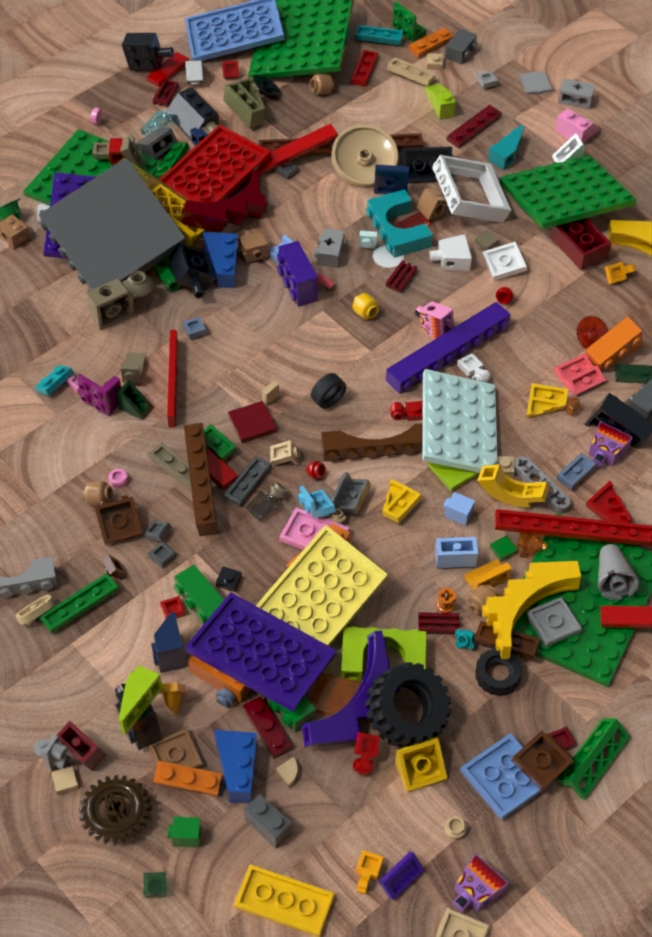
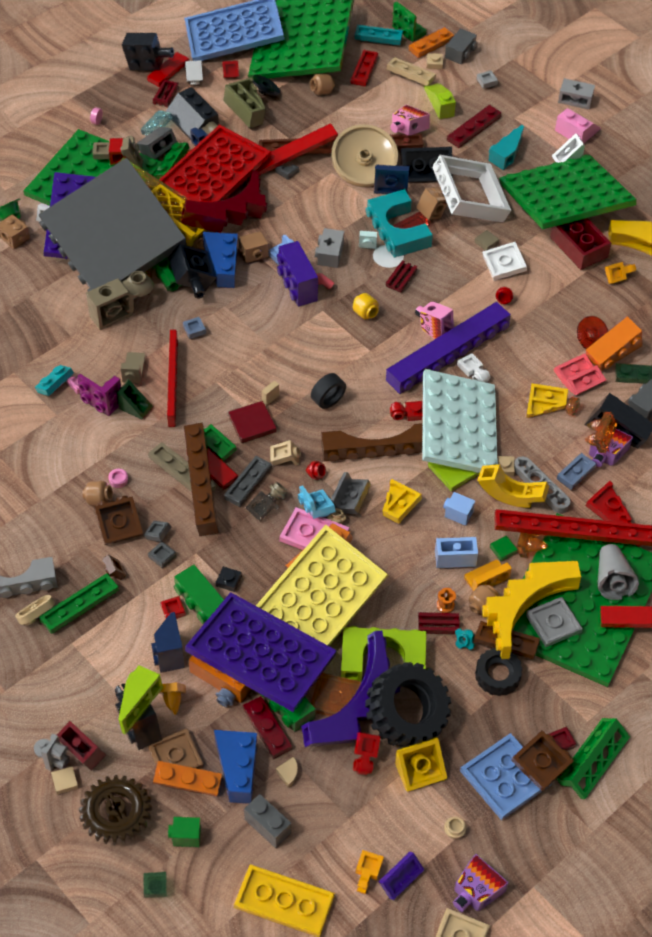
white torso [429,235,472,271] -> none
light grey piece [519,71,552,95] -> none
none -> bright pink torso [390,105,430,135]
none -> clear orange tile [584,412,617,453]

